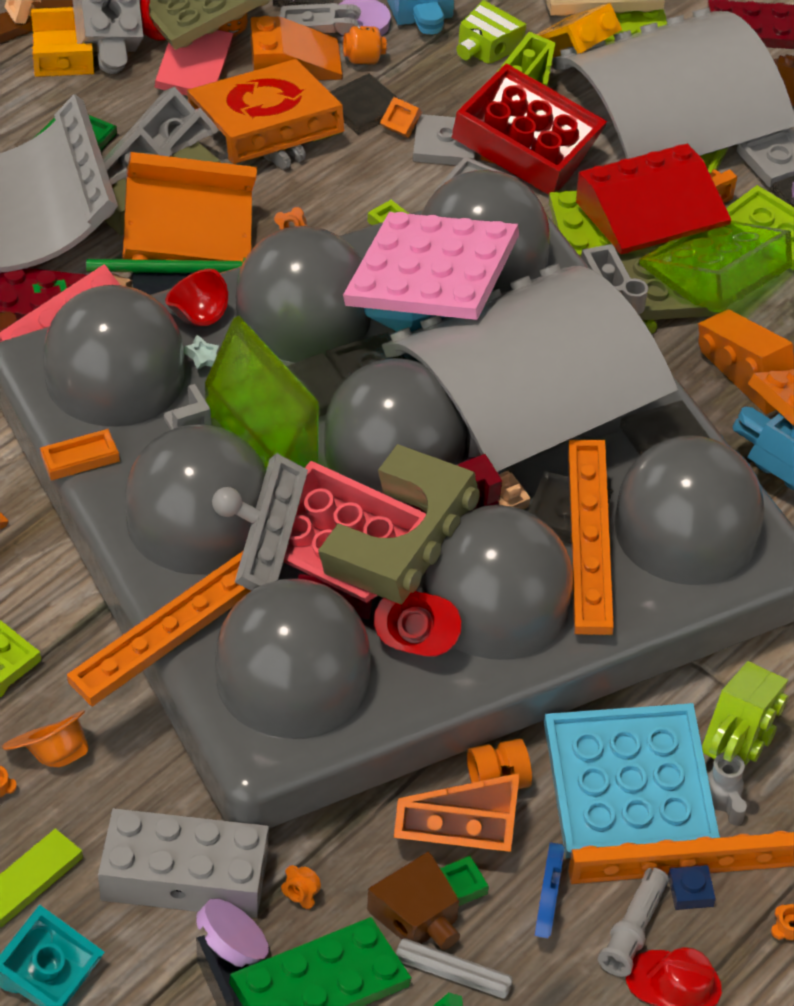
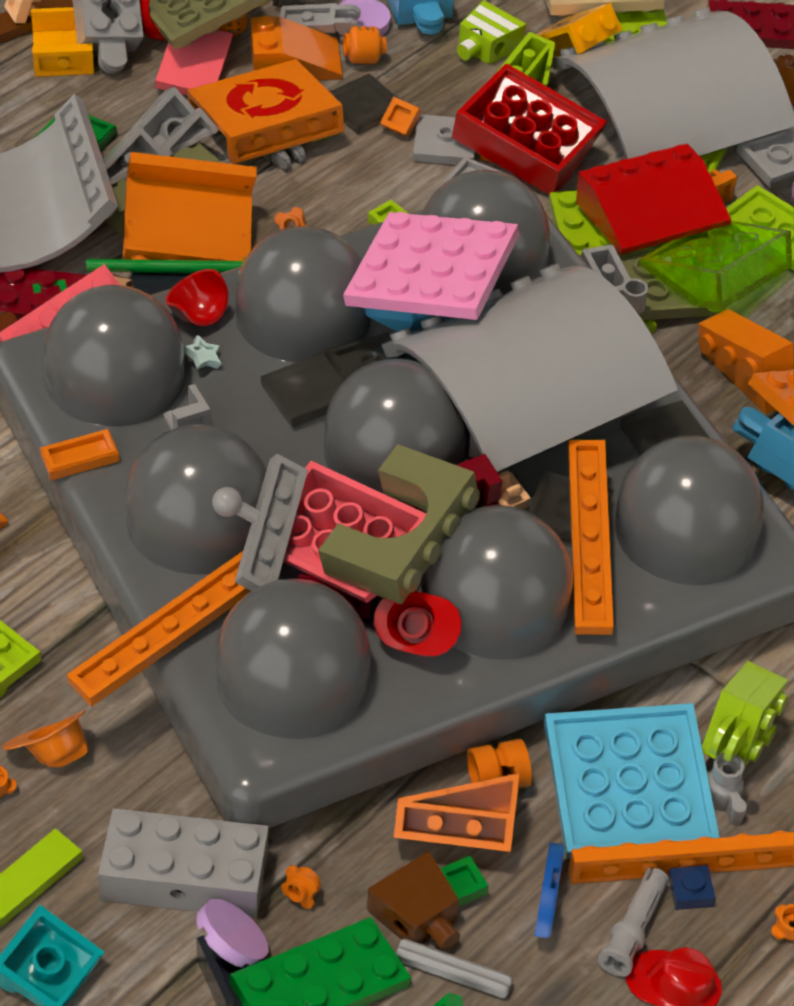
clear neon green slope [205,316,319,469] -> none

